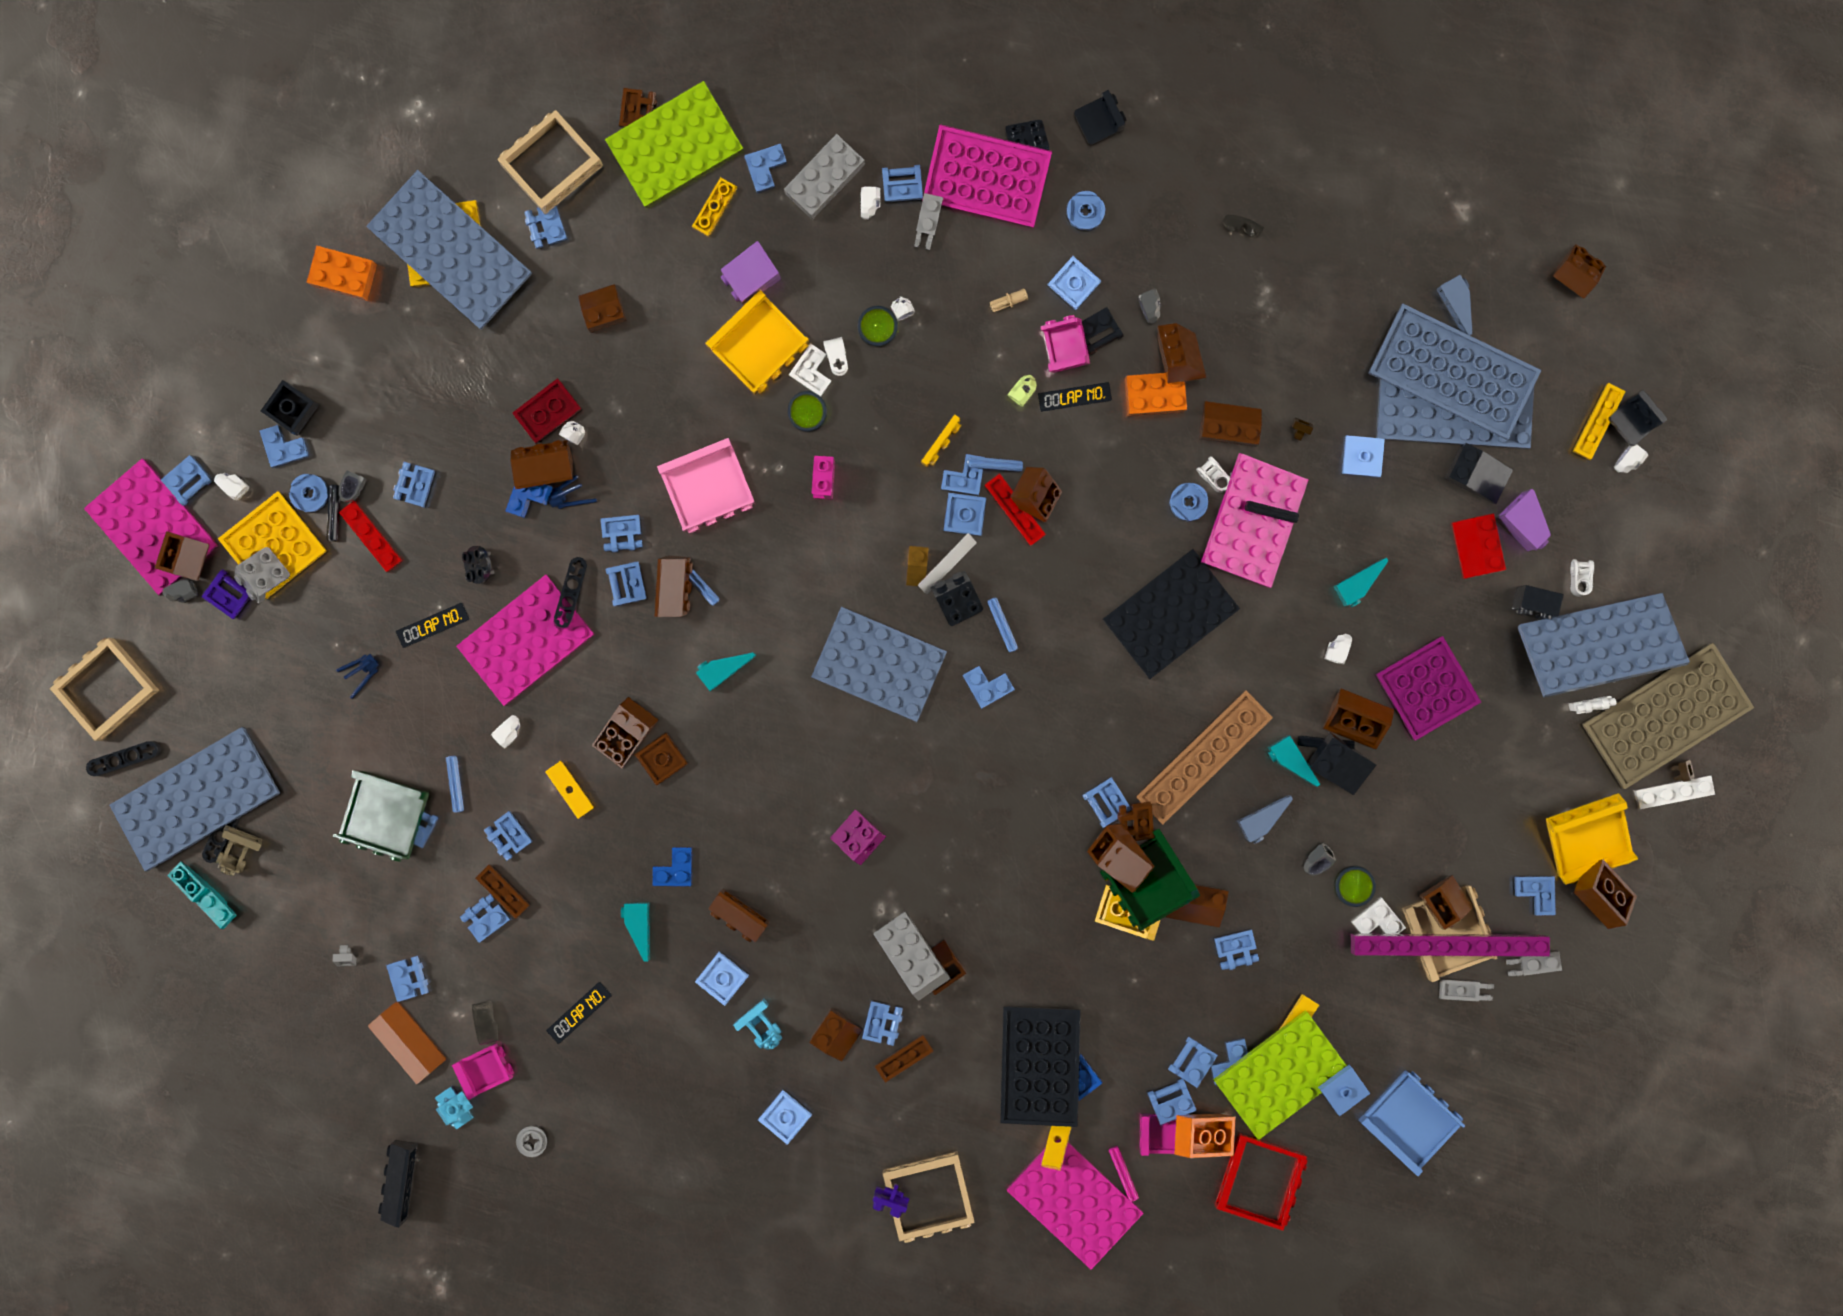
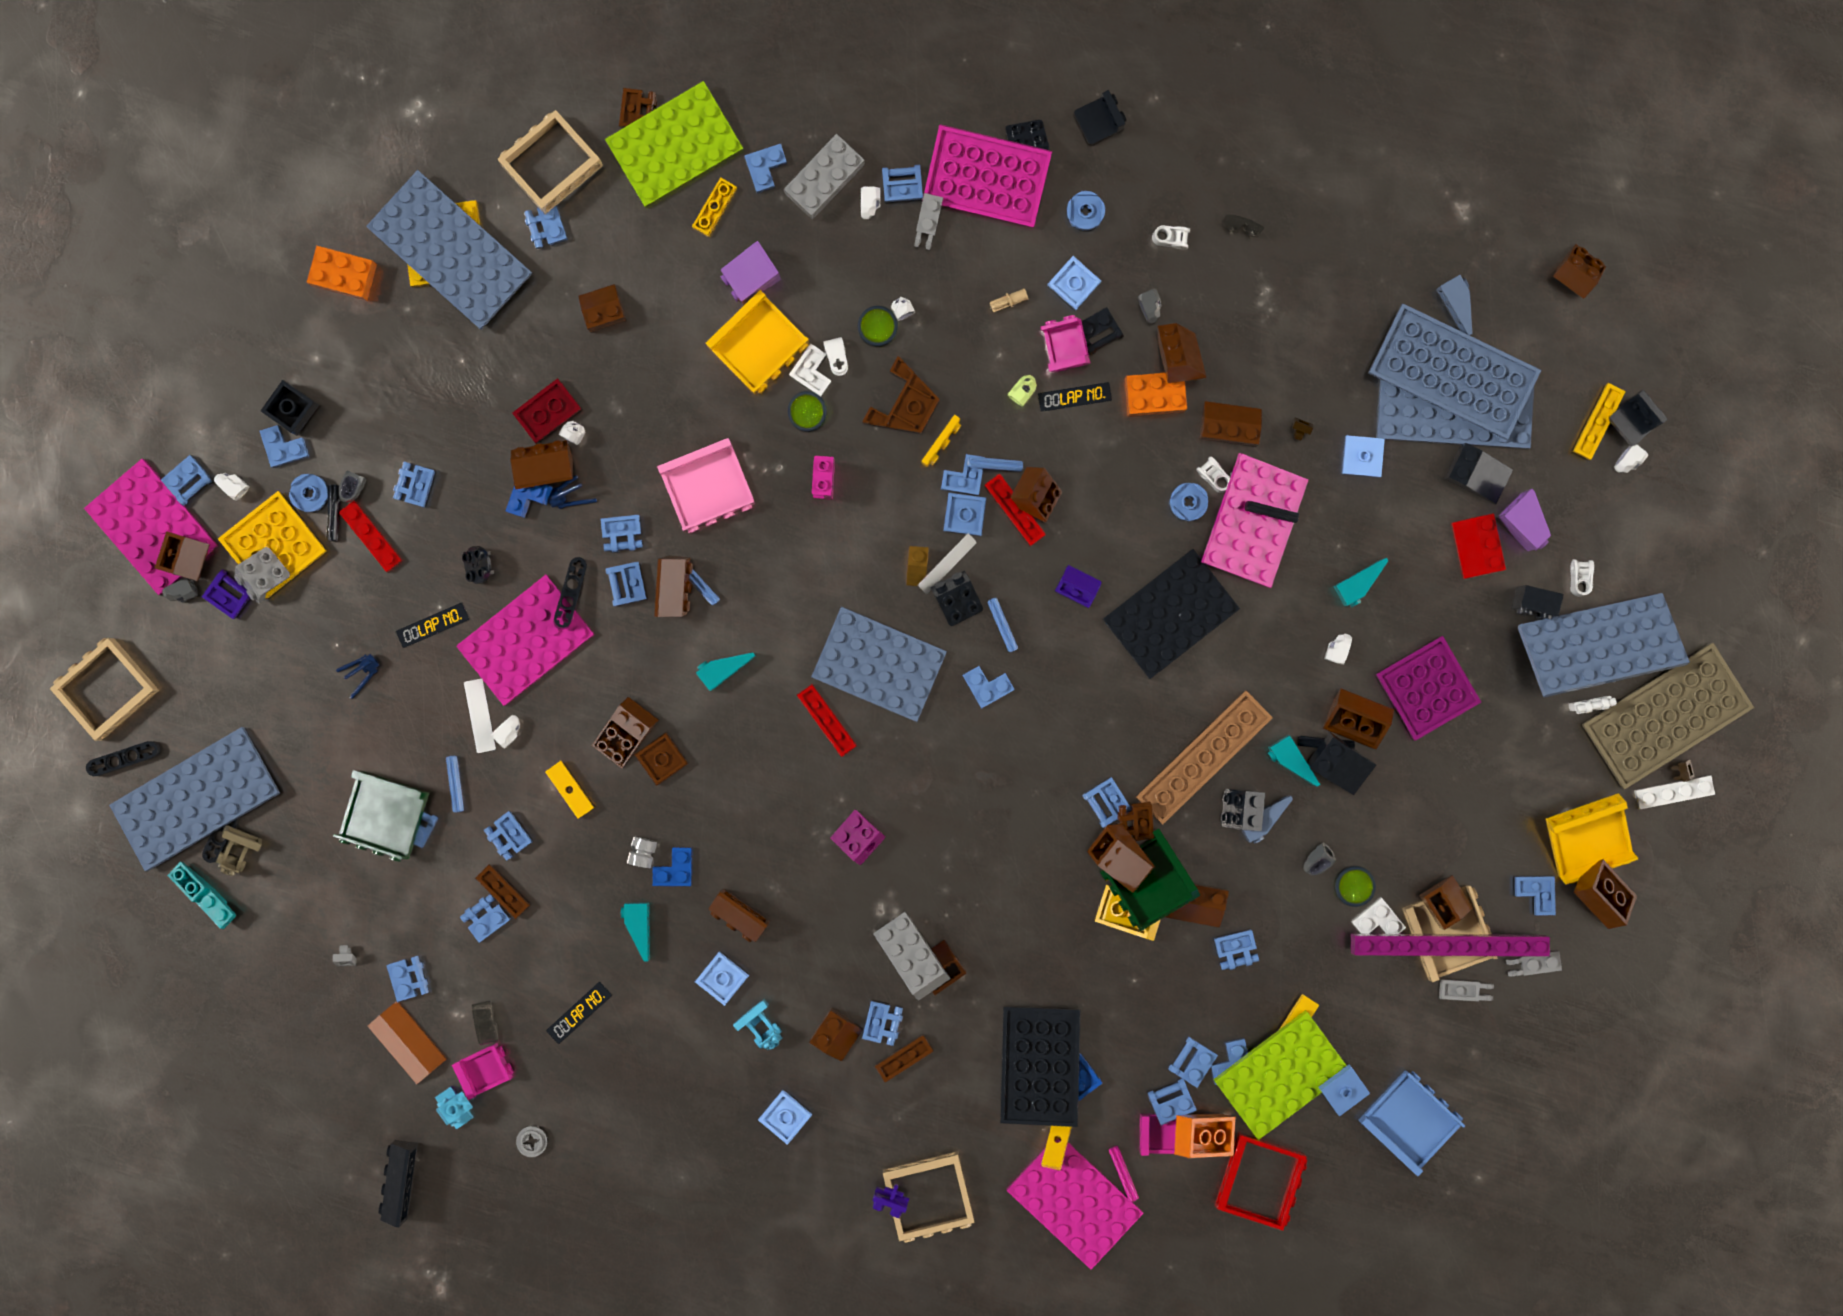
none -> white sticker [464,679,496,753]
none -> light grey wheel [627,836,657,868]
none -> red tile [797,684,857,757]
none -> reddish brown wing [862,356,940,434]
none -> dark purple panel [1055,565,1102,608]
none -> white piece [1152,225,1190,249]
none -> black bracket [1221,789,1265,831]

